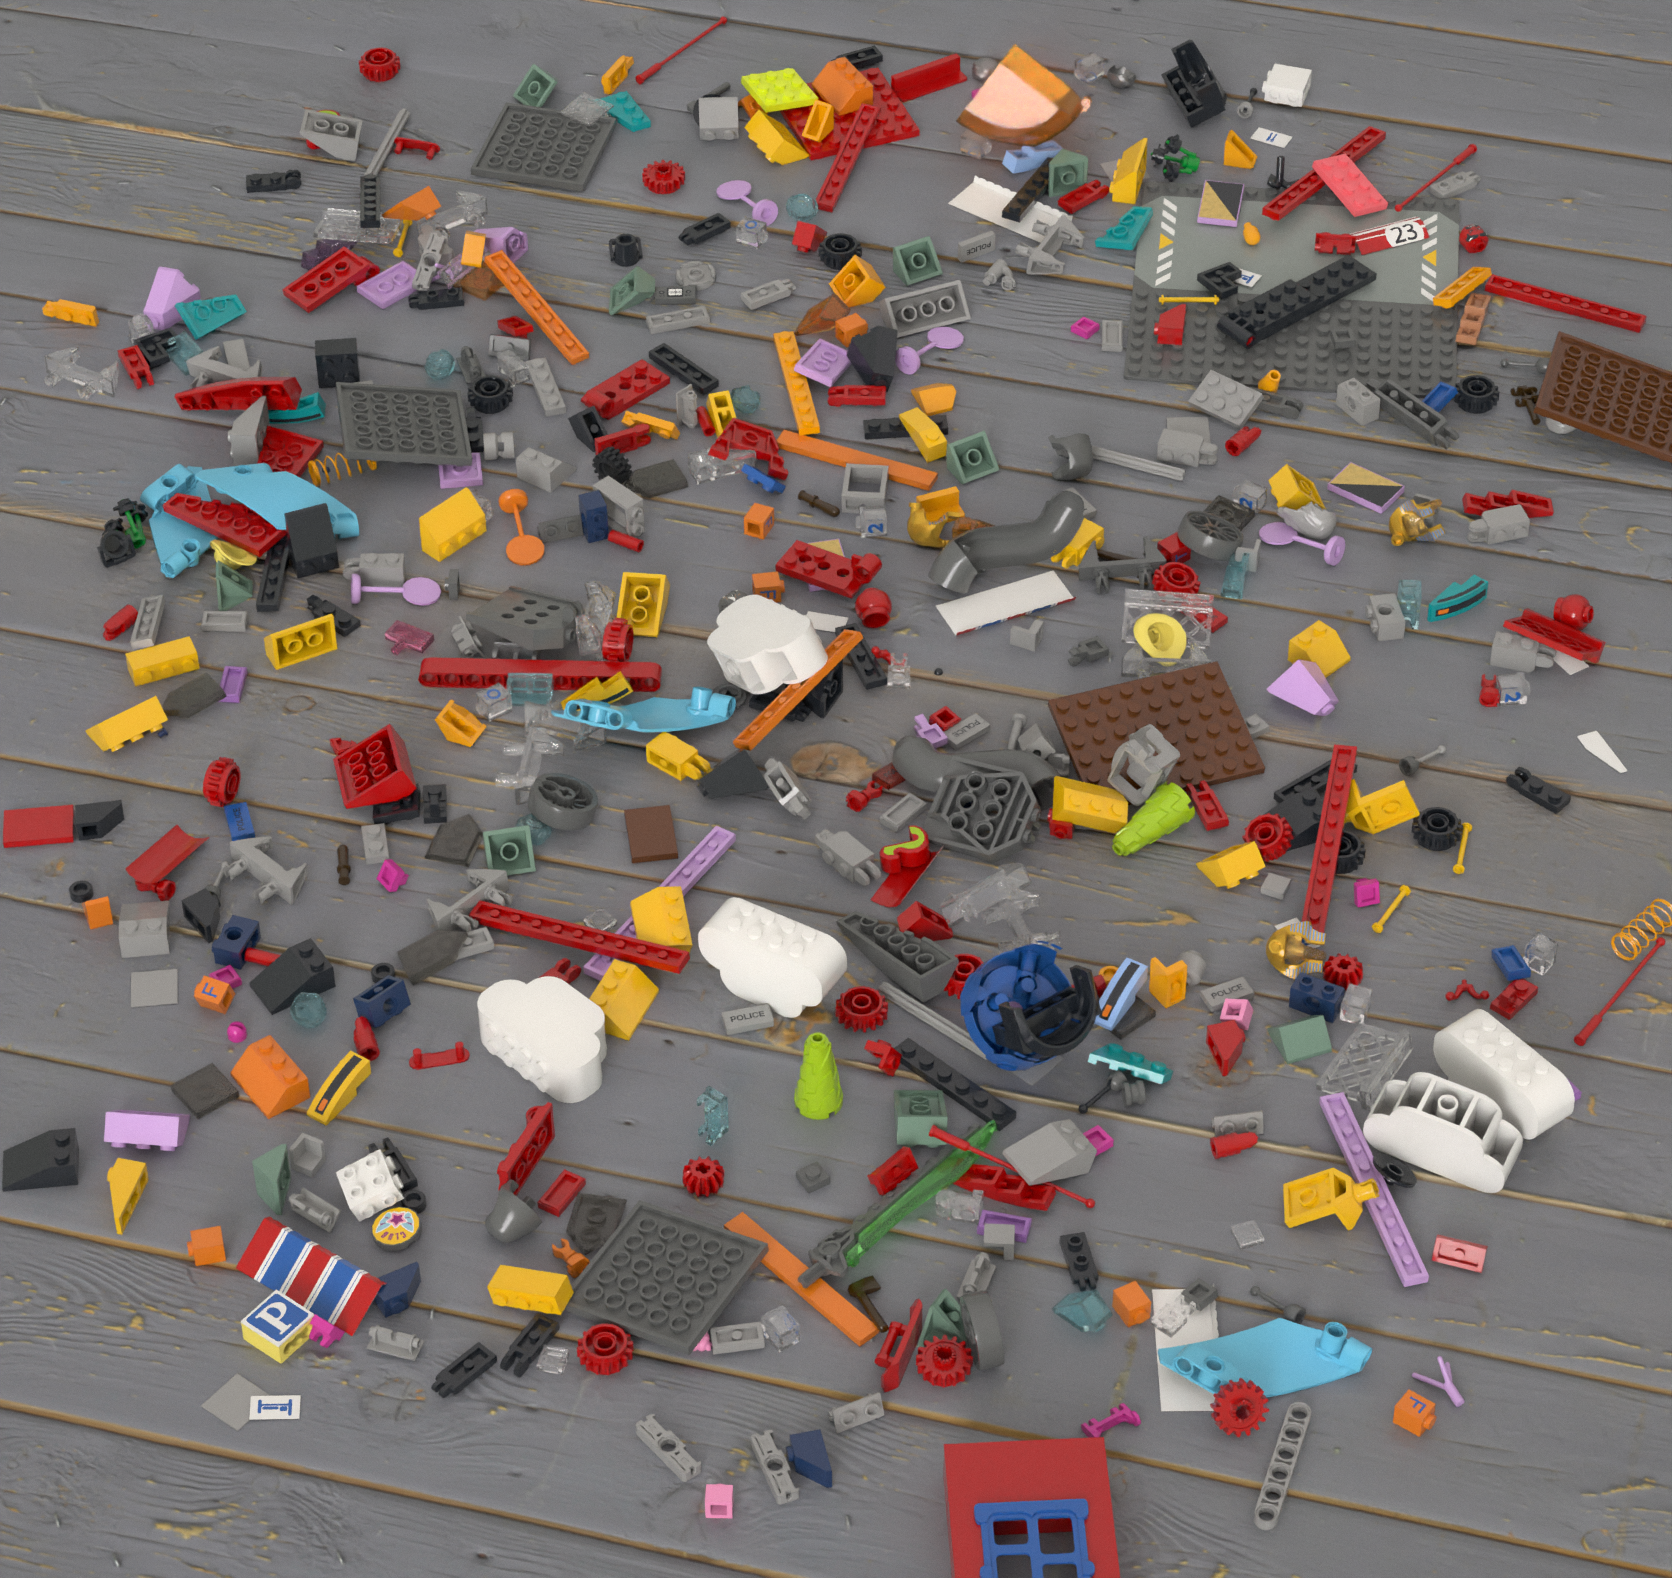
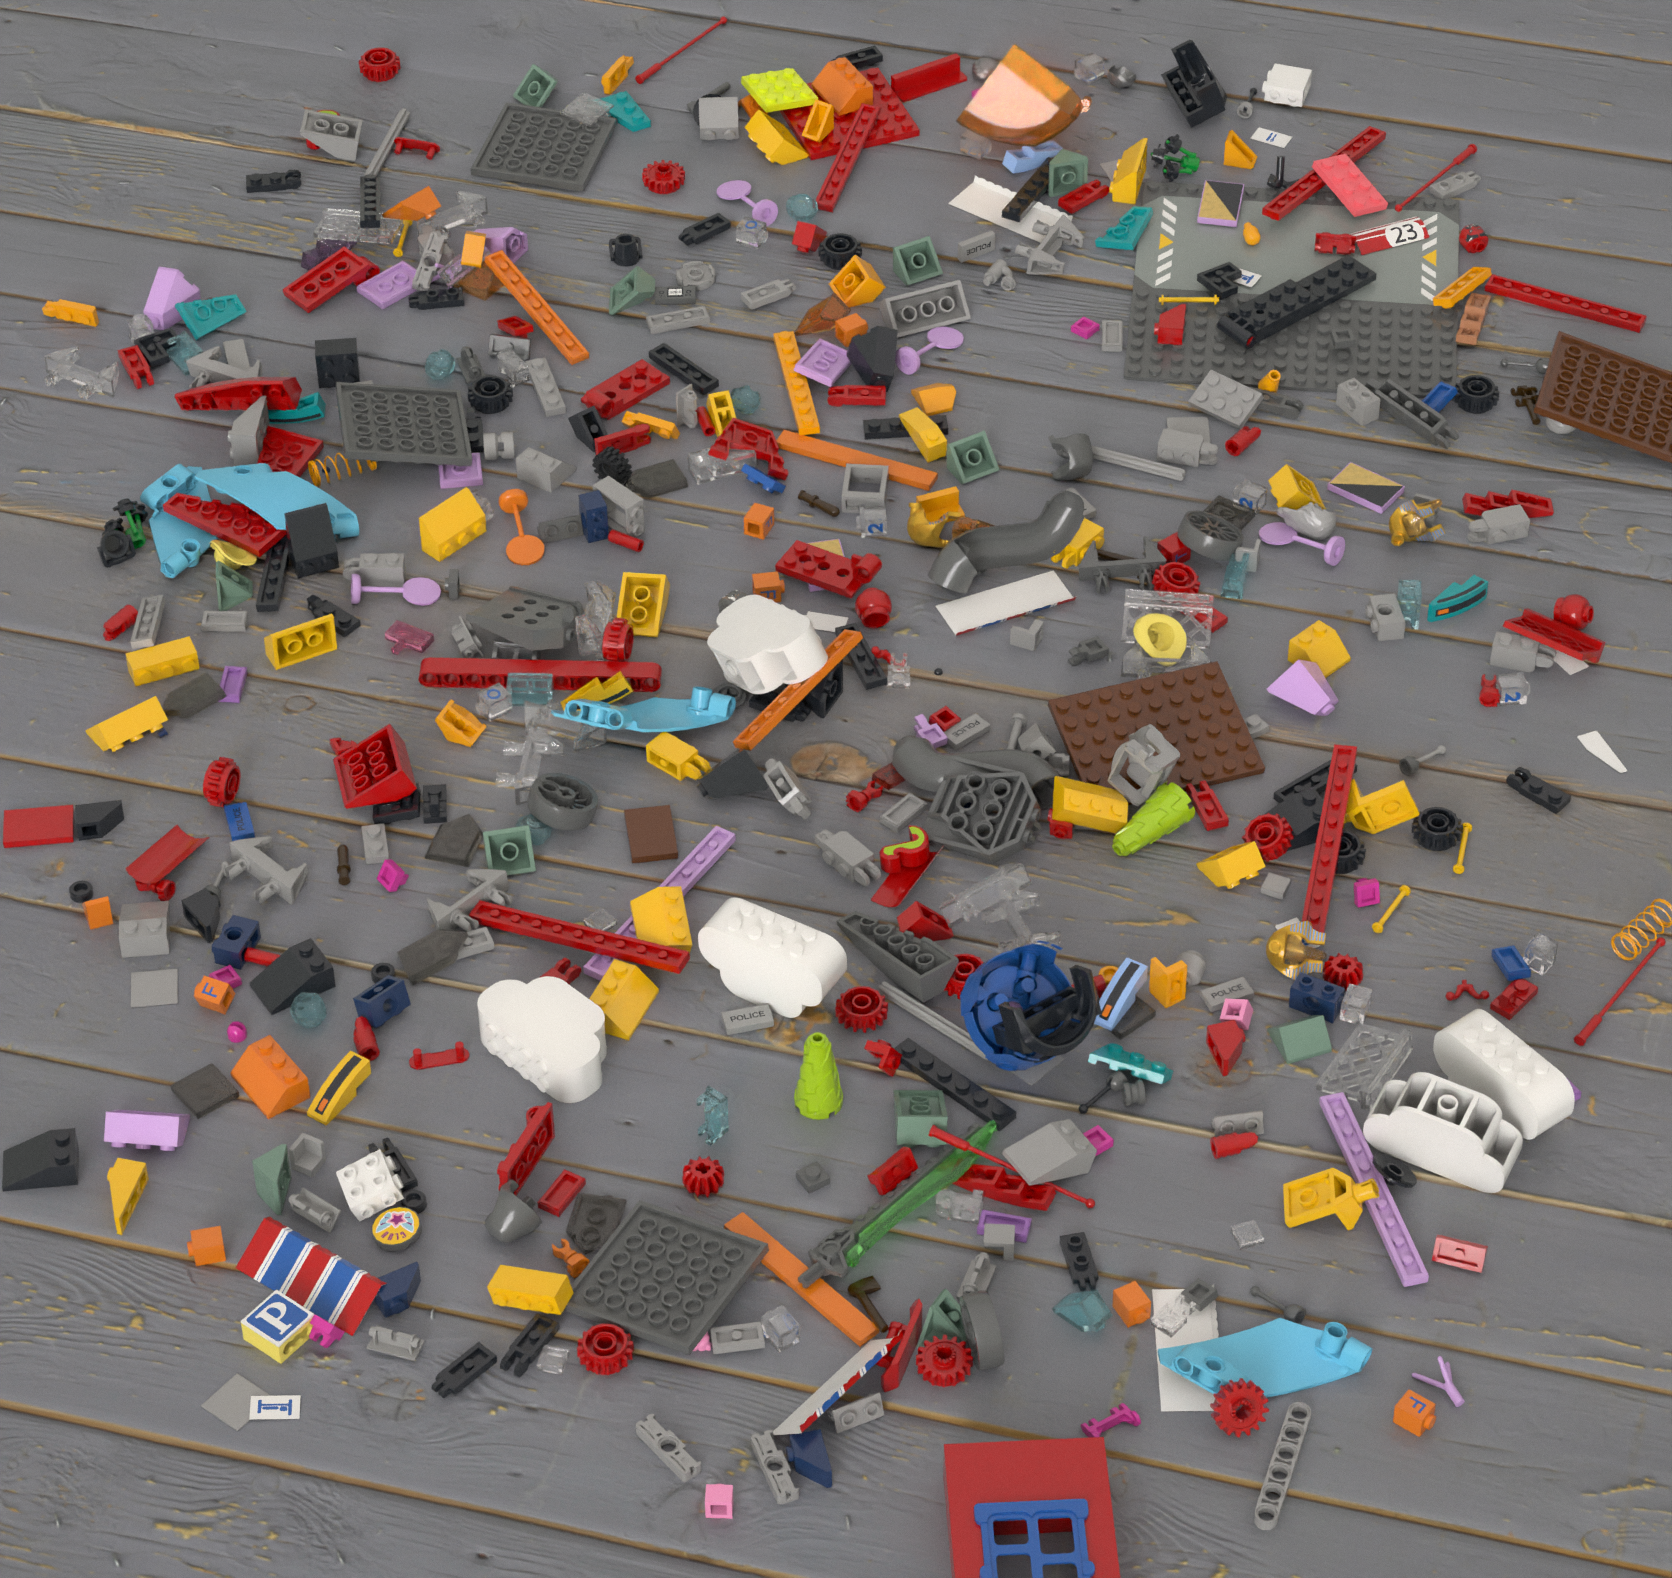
none -> white sticker [773,1330,903,1435]

